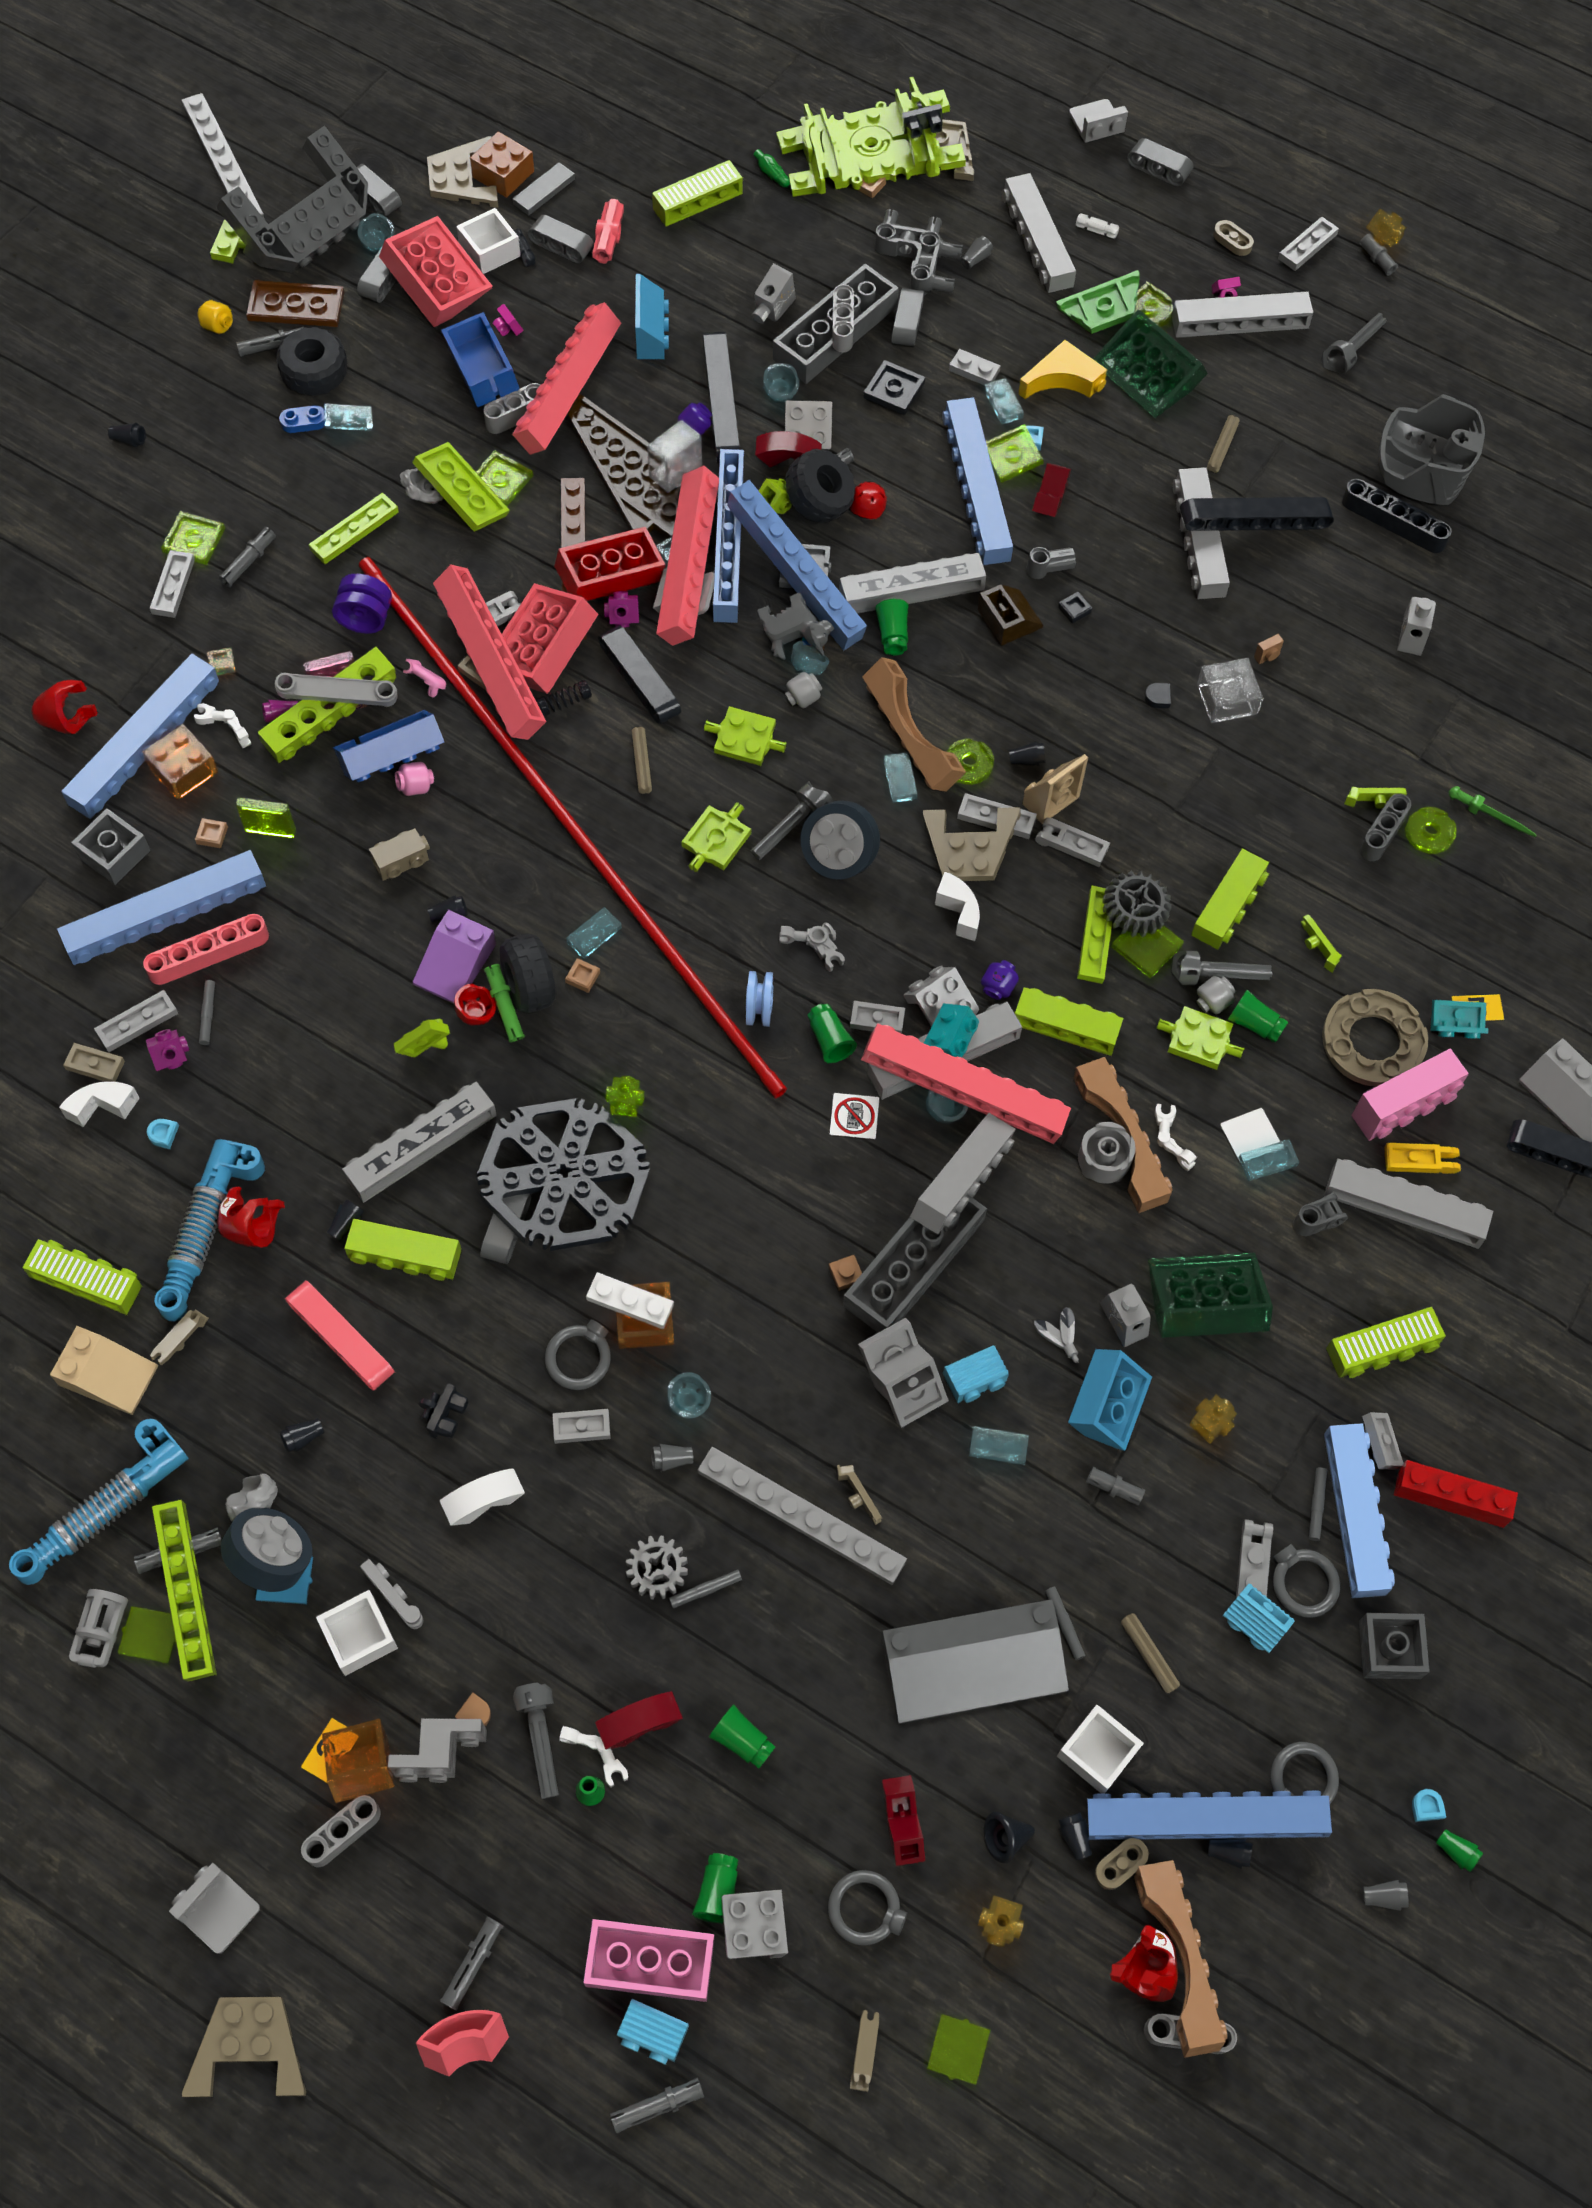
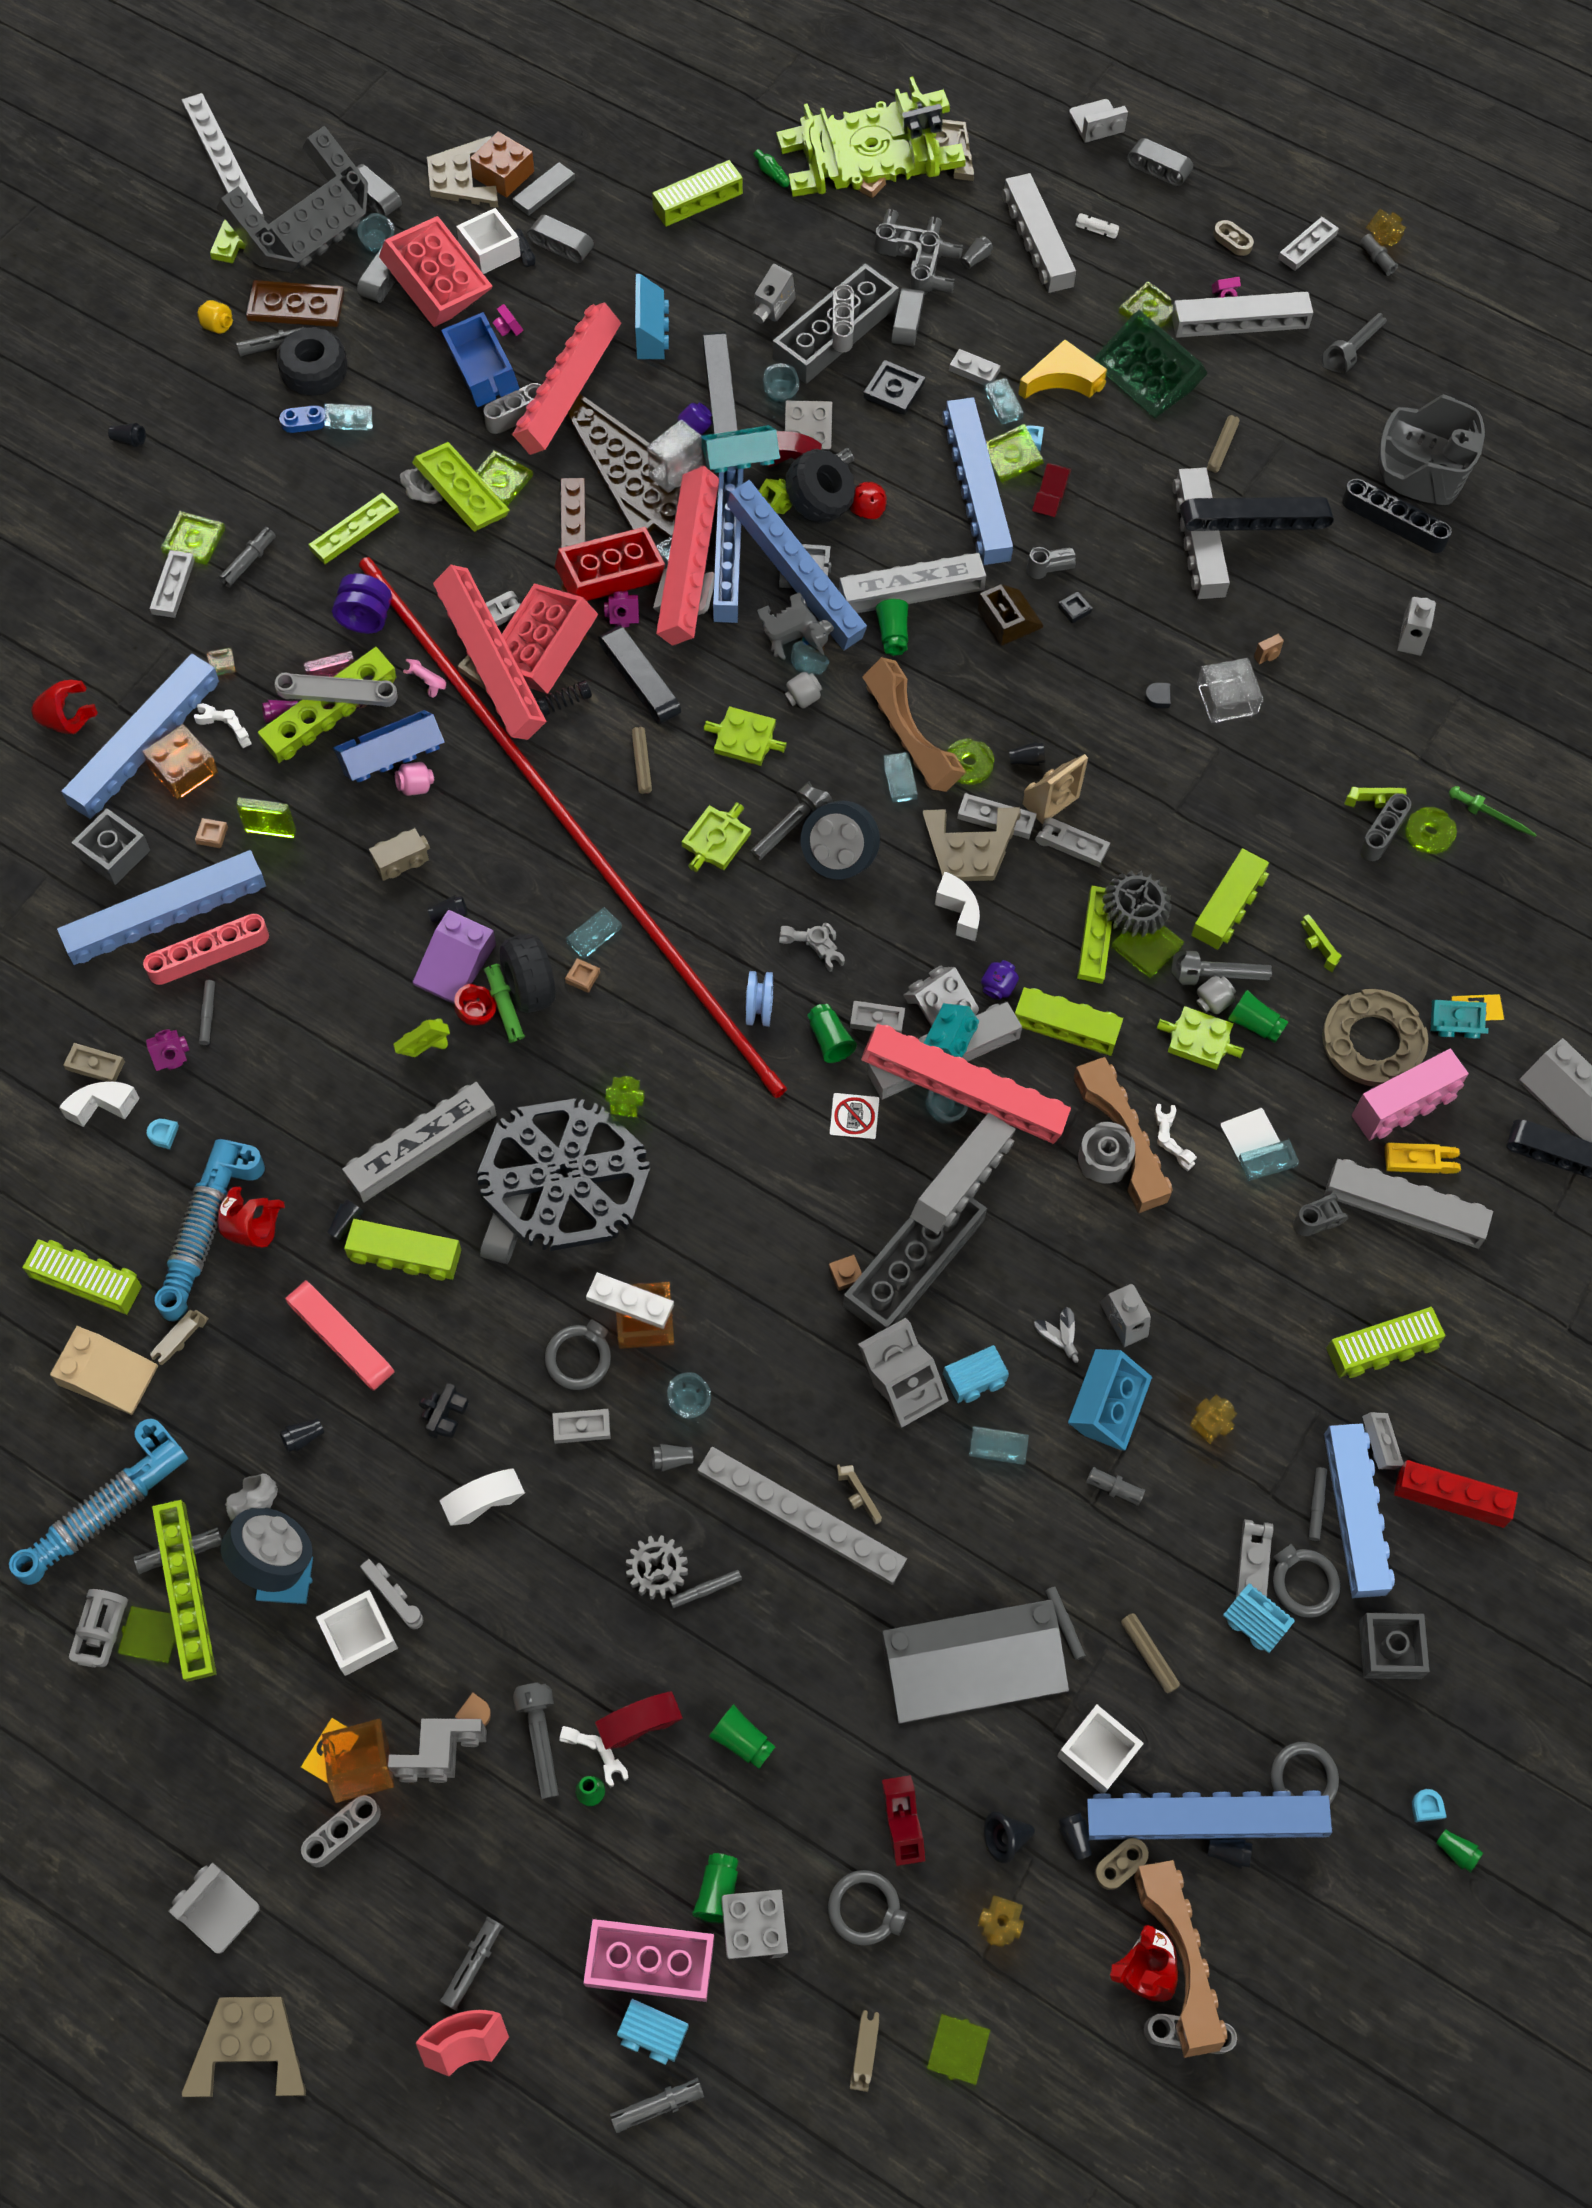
light grey plate [94,990,178,1052] -> none
coral piece [592,199,624,264] -> none
bright green wing [1056,270,1140,334] -> none
clear green slope [1148,1253,1273,1338] -> none
dark grey cone [1363,1880,1409,1911] -> none
none -> teal slope [700,425,780,473]

